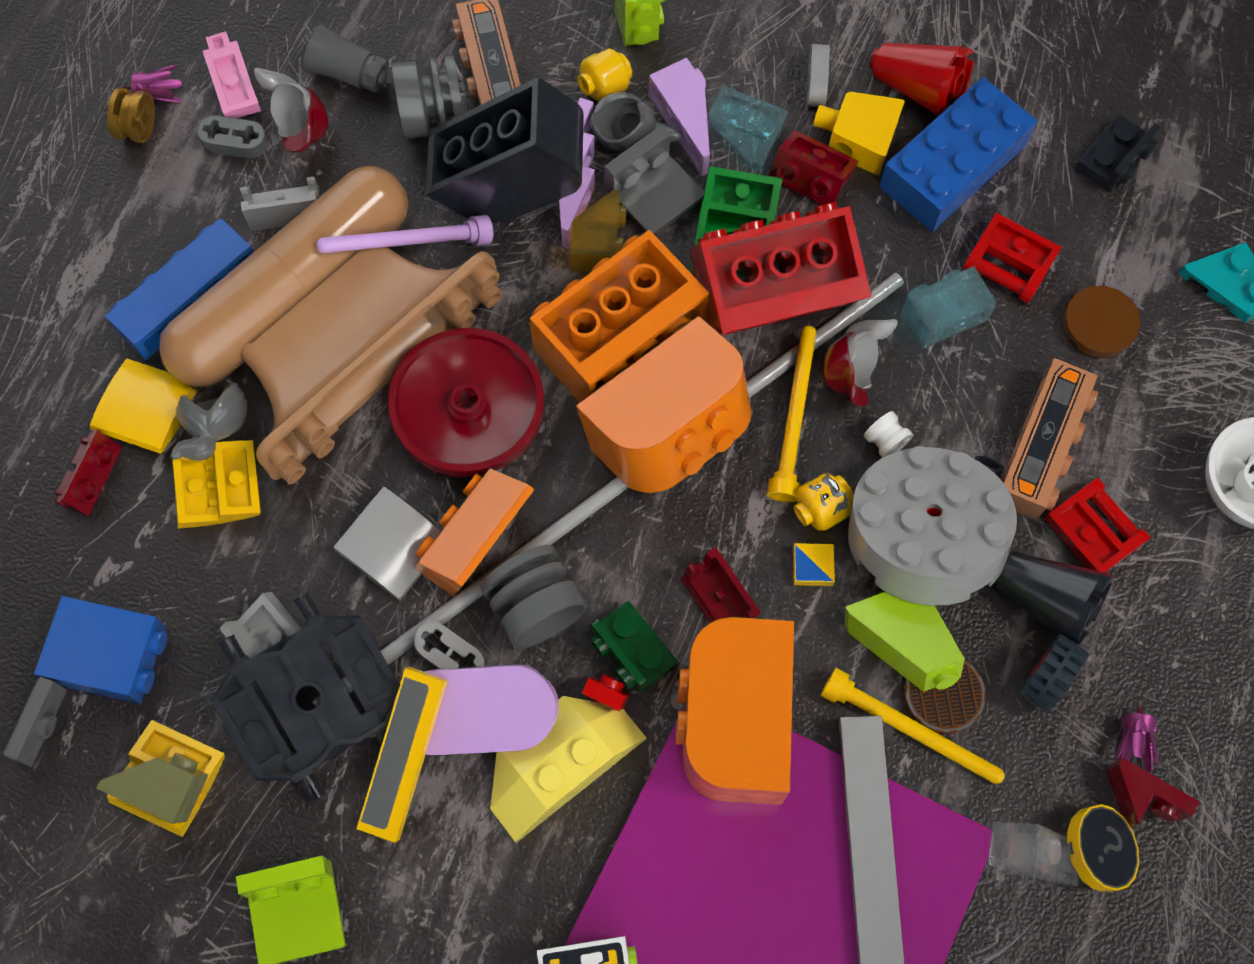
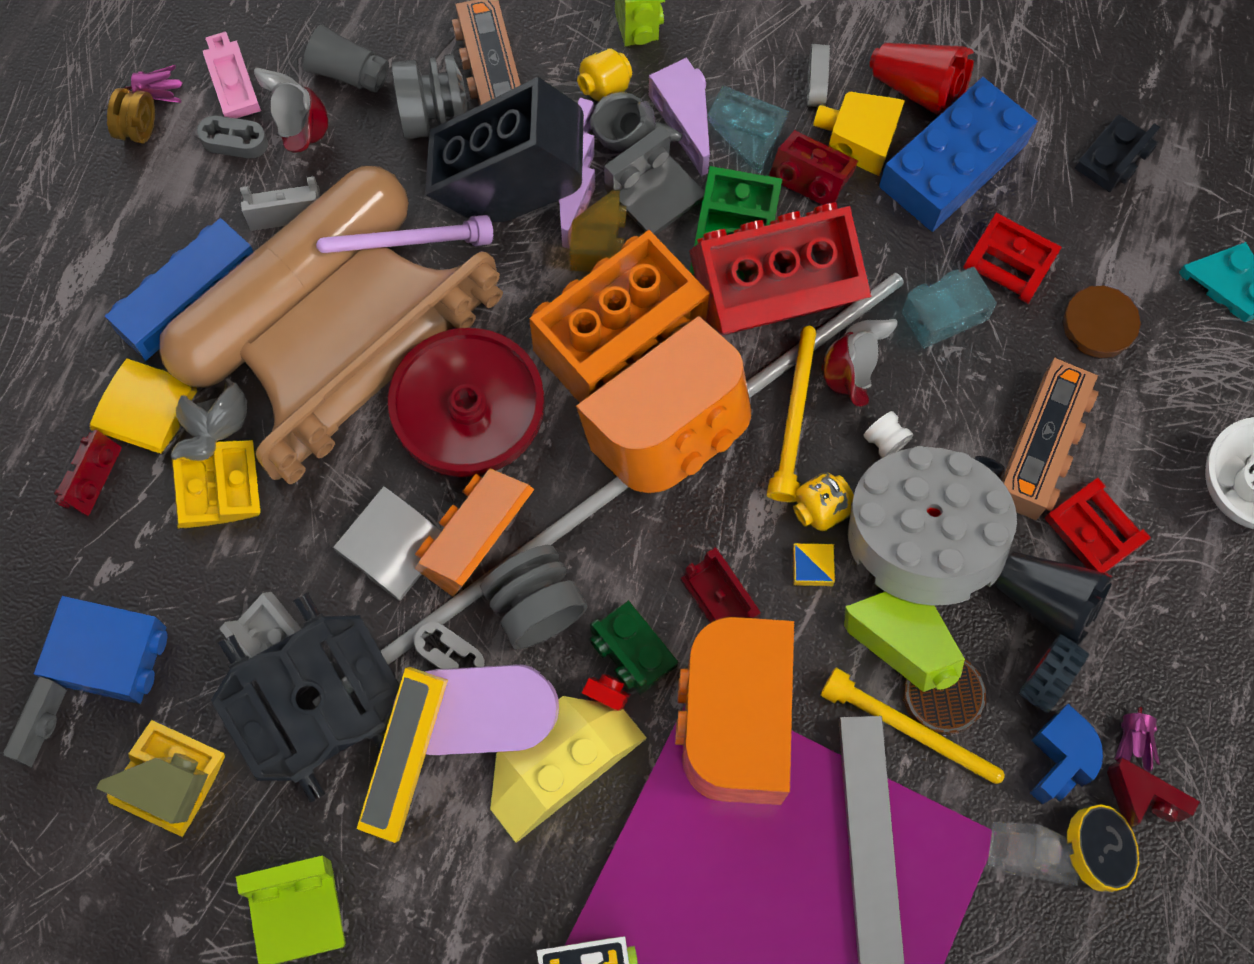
none -> blue brick [1030,704,1103,804]

